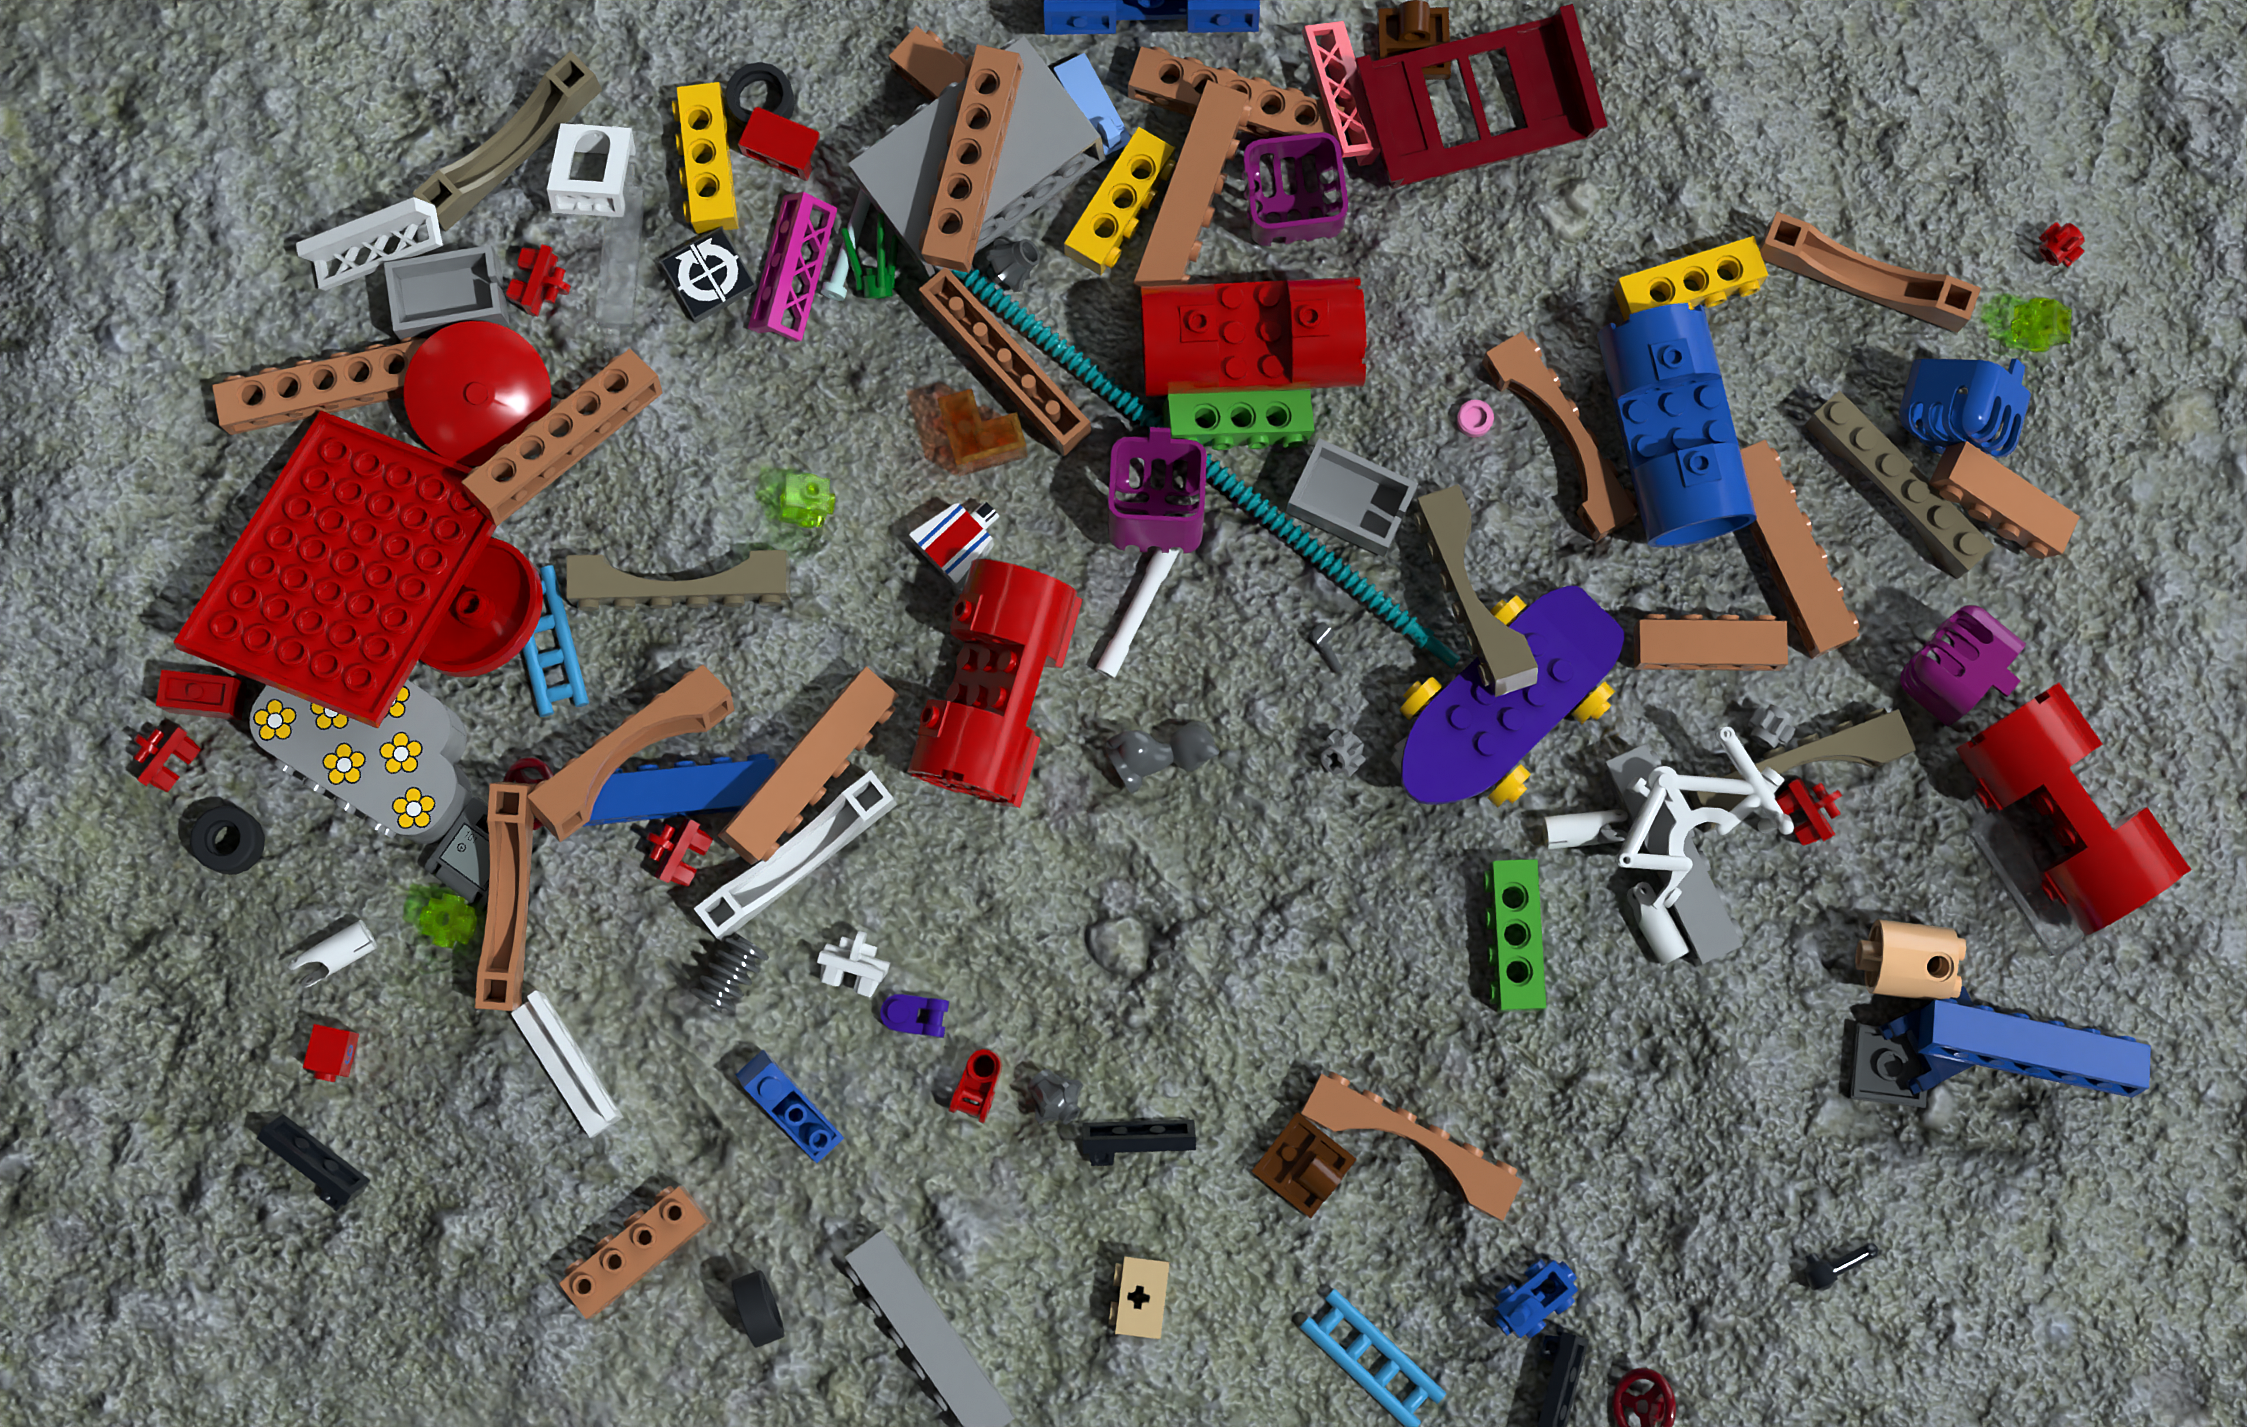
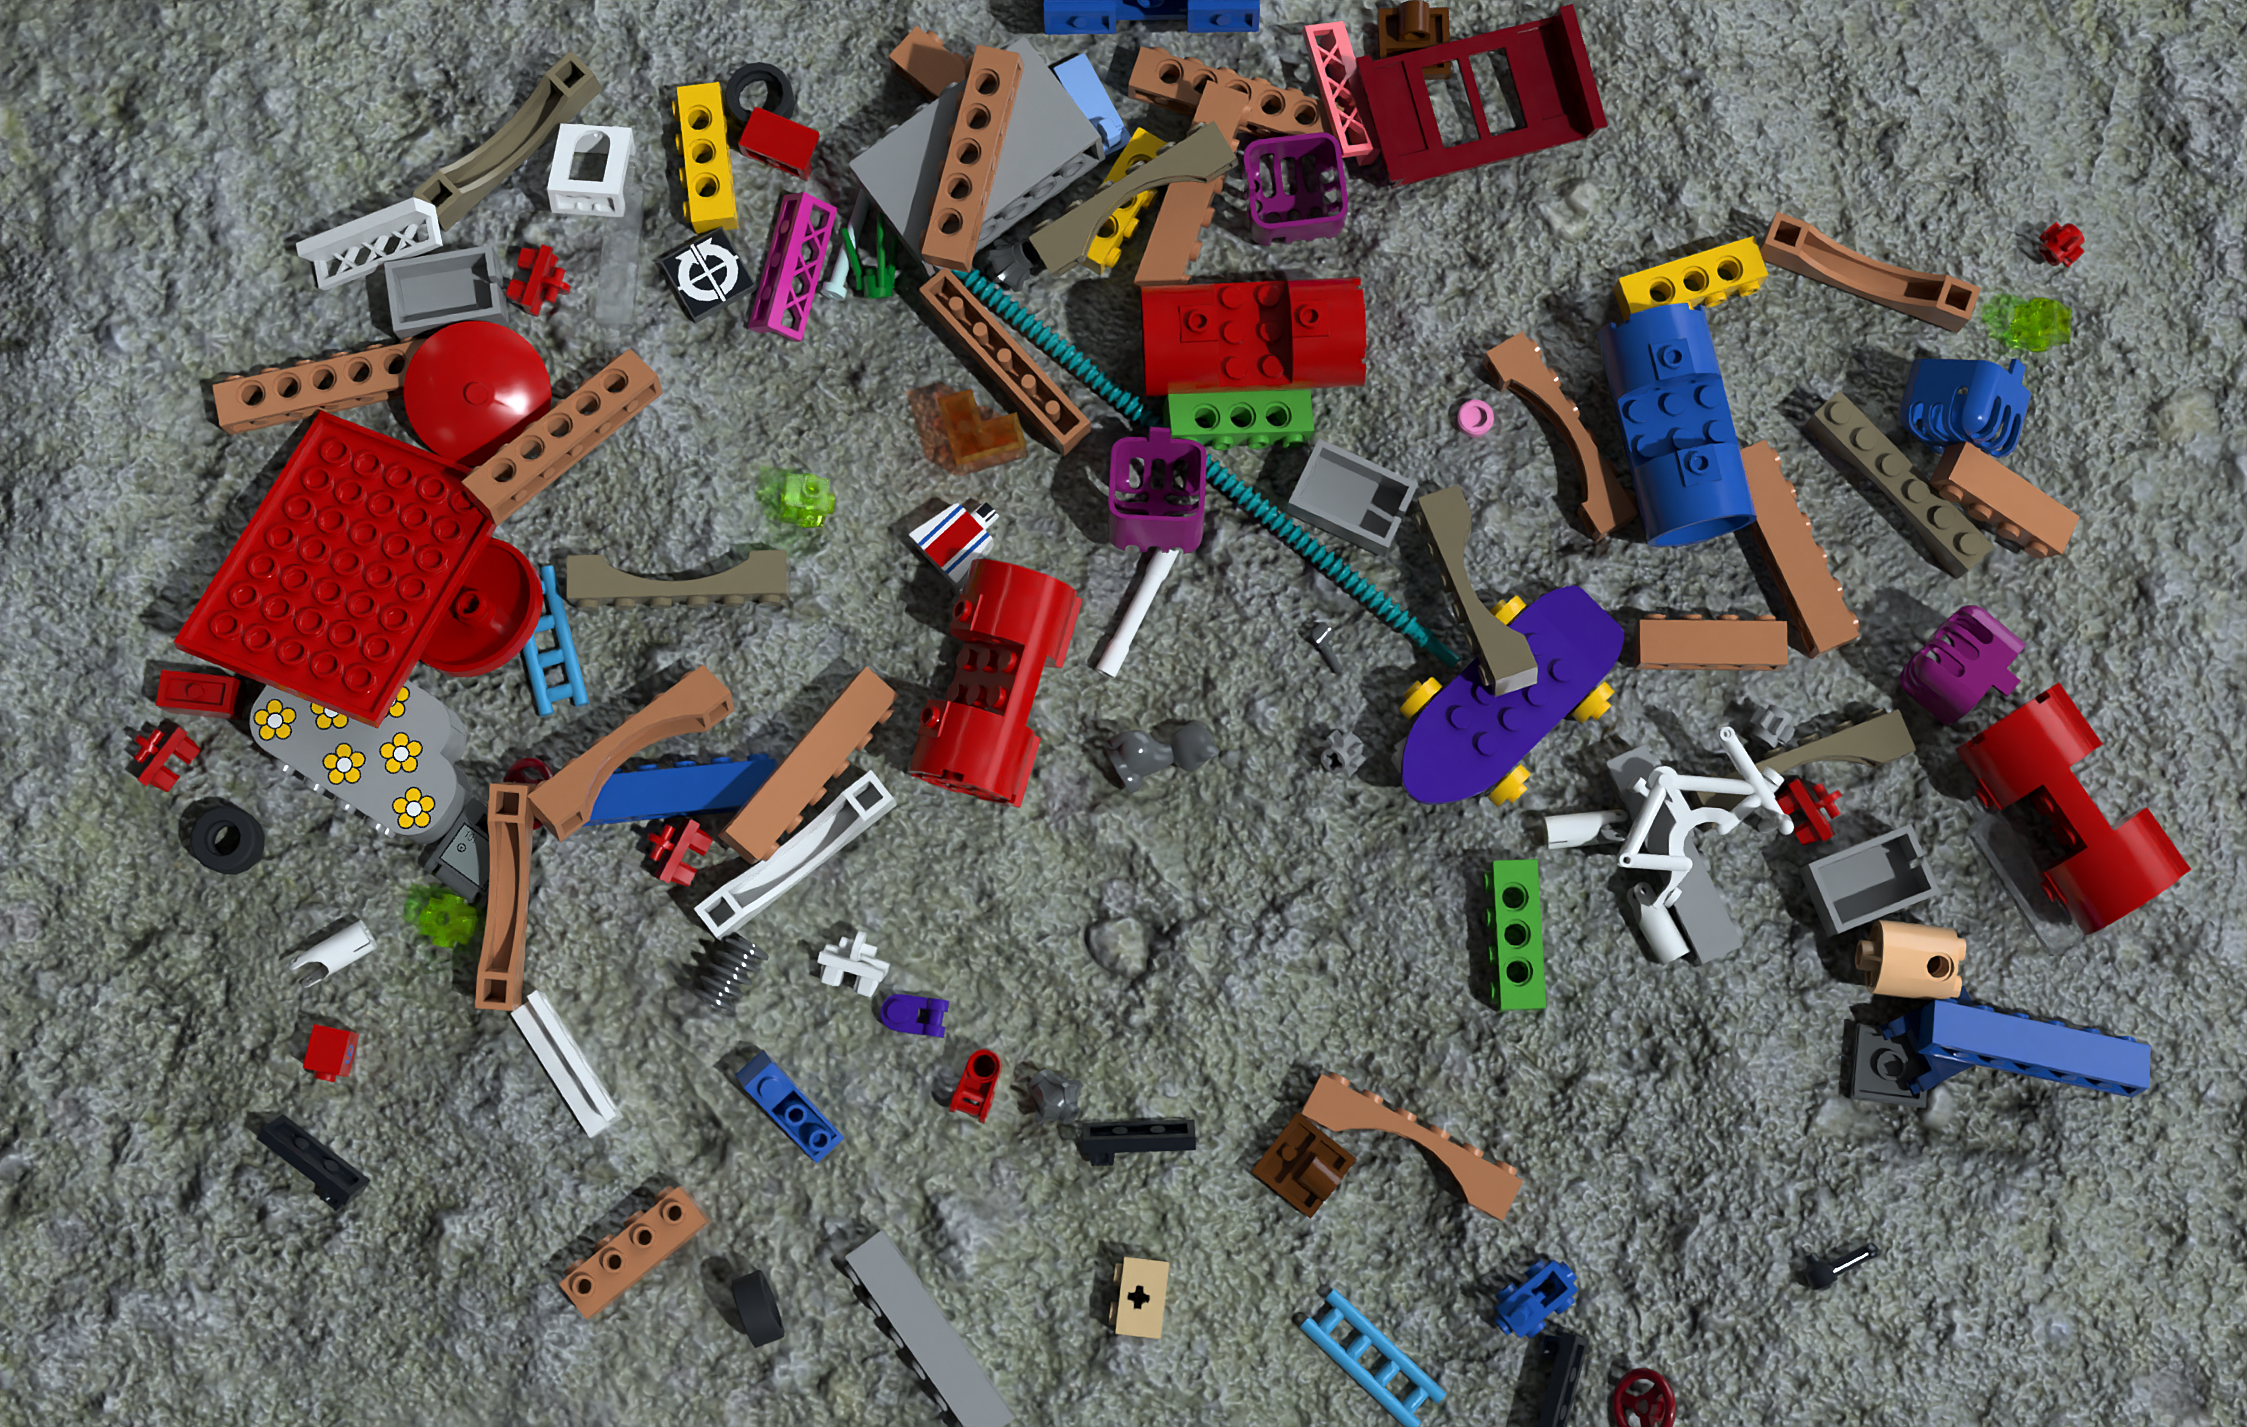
none -> dark tan arch [1029,121,1239,279]
none -> light grey piece [1799,824,1941,937]

